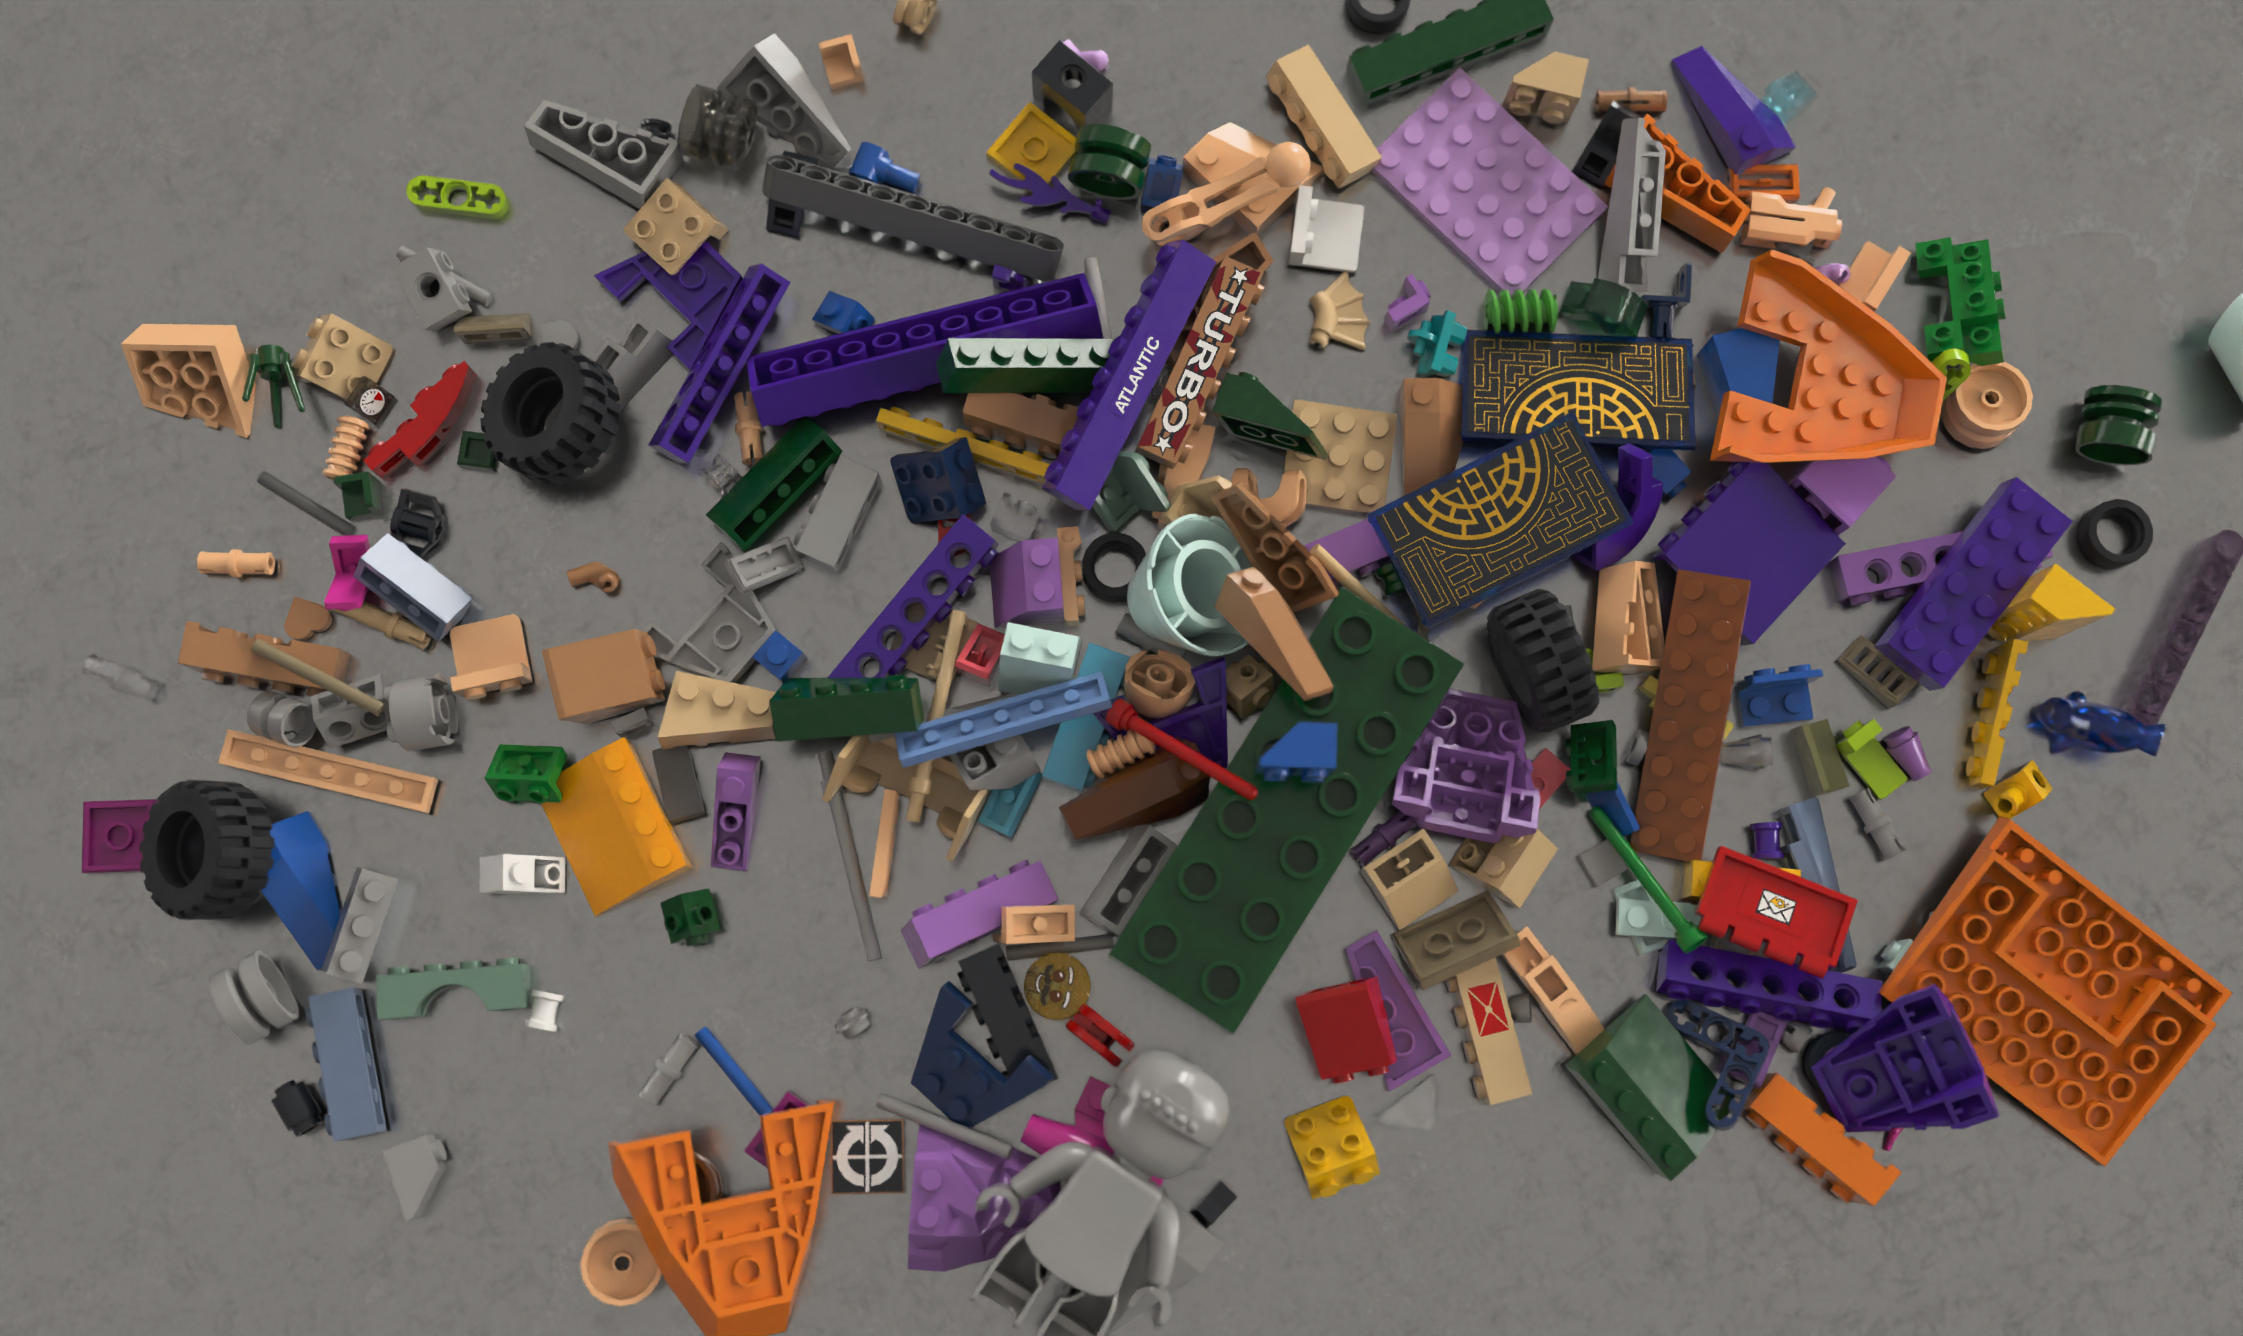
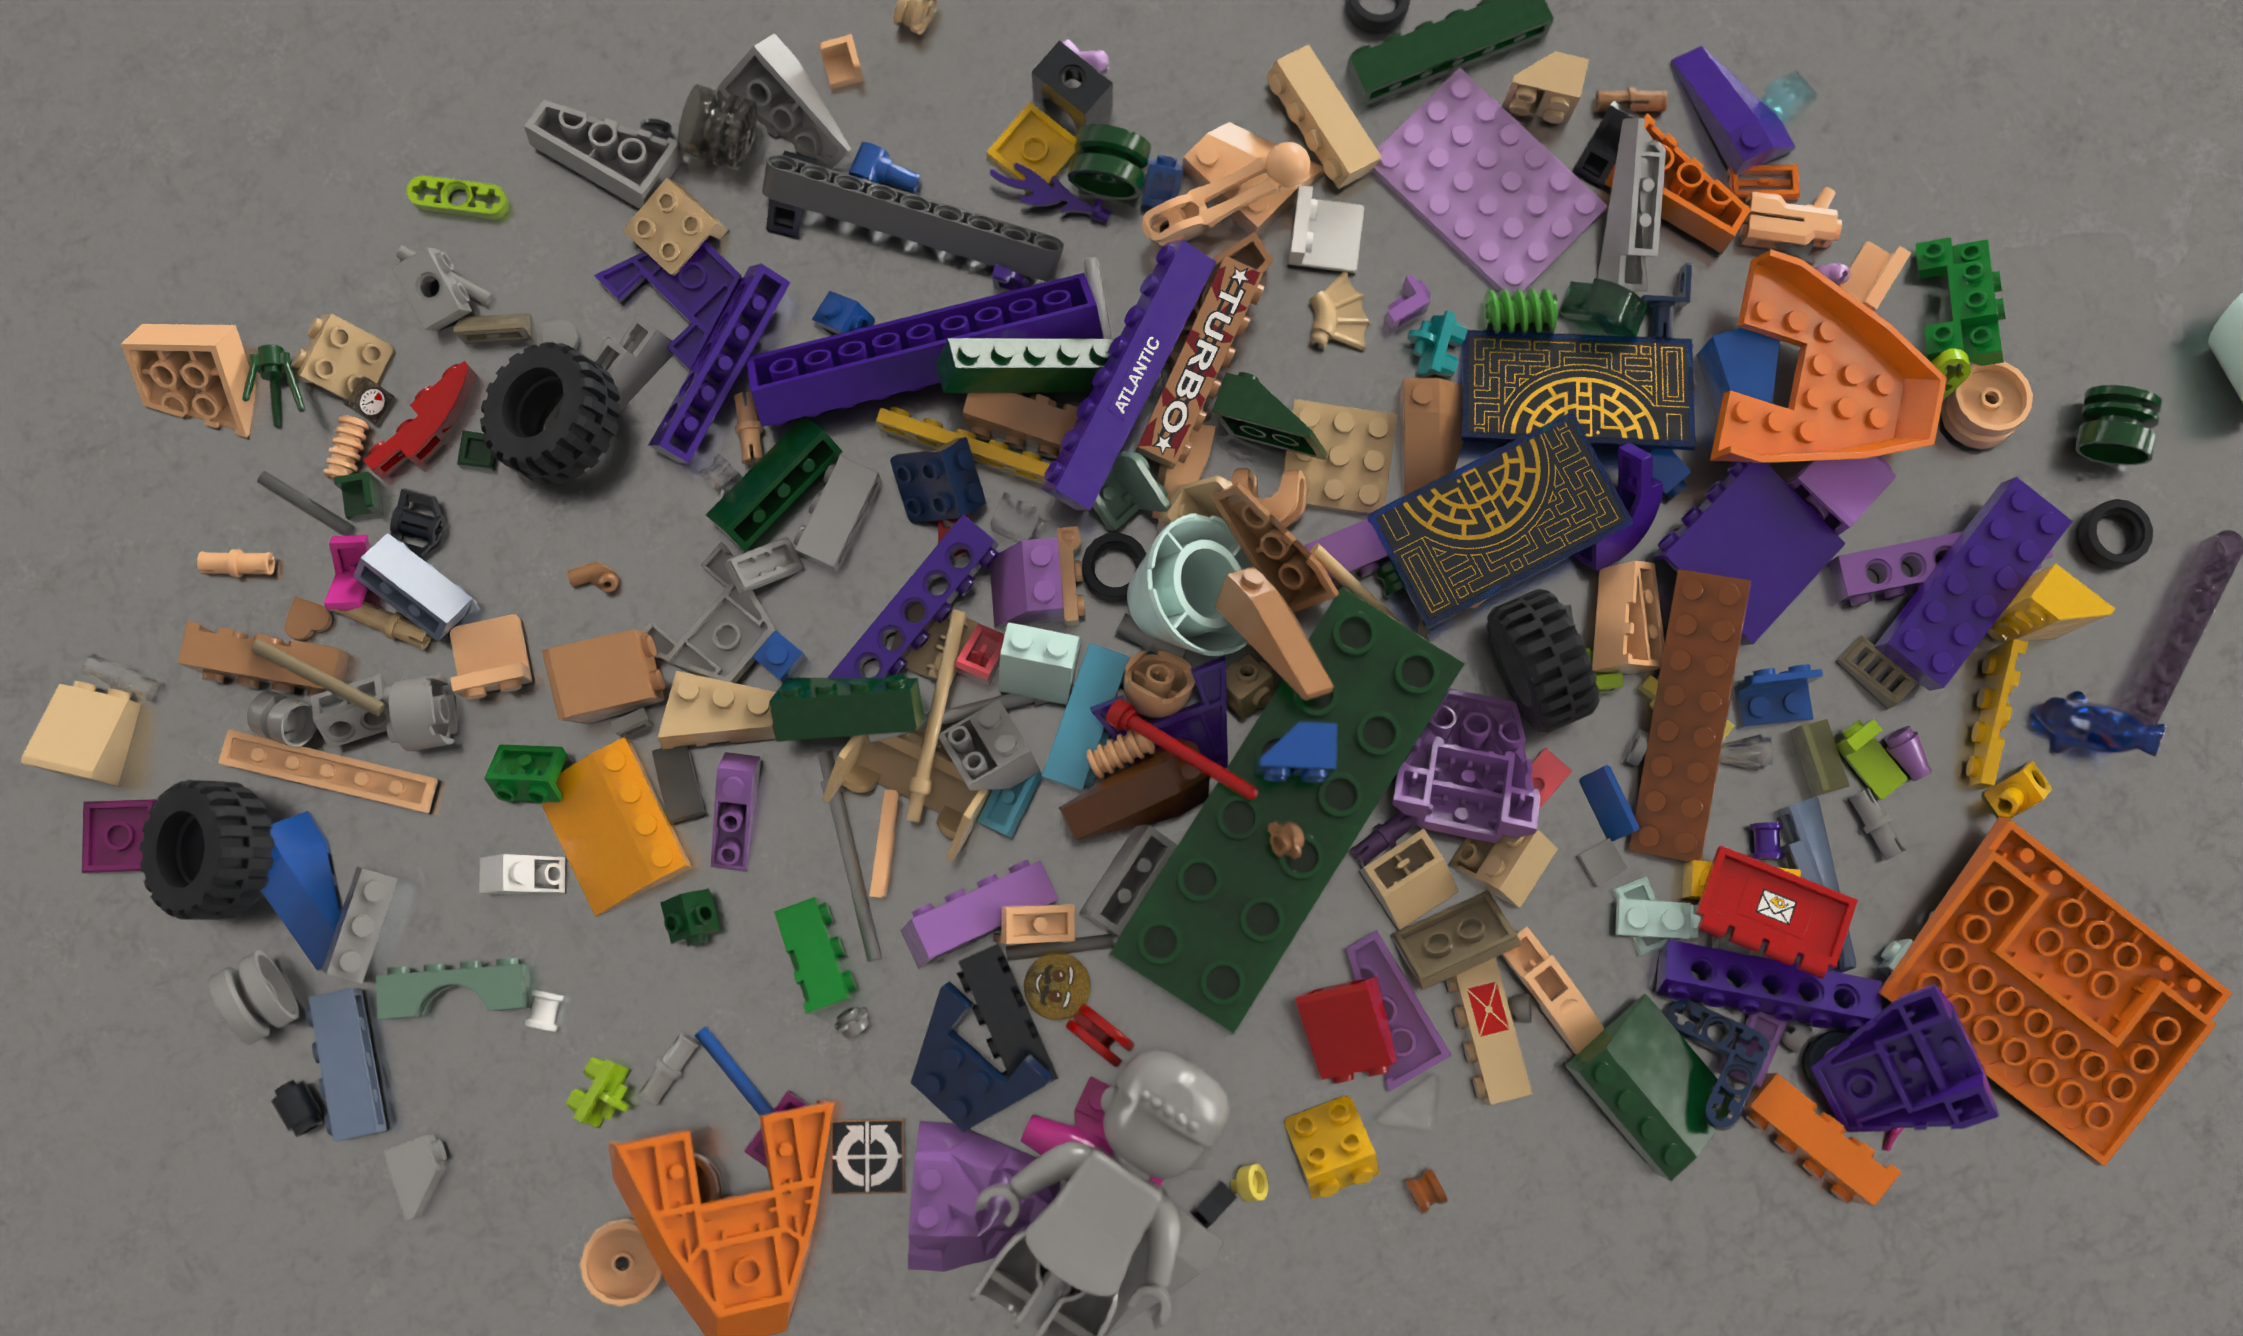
light grey bar [876,1094,1014,1159] -> none
medium blue plate [894,671,1112,768] -> none
dark green bracket [1566,720,1617,803] -> none
green piece [1590,806,1708,954] -> none
none -> tan slope [20,680,142,786]
none -> lime hips [566,1058,630,1128]
none -> green wedge [774,897,857,1015]
none -> light yellow tile [1230,1164,1269,1203]
none -> medium nougat plate [1268,821,1304,859]
none -> dark orange wheel [1405,1169,1448,1214]

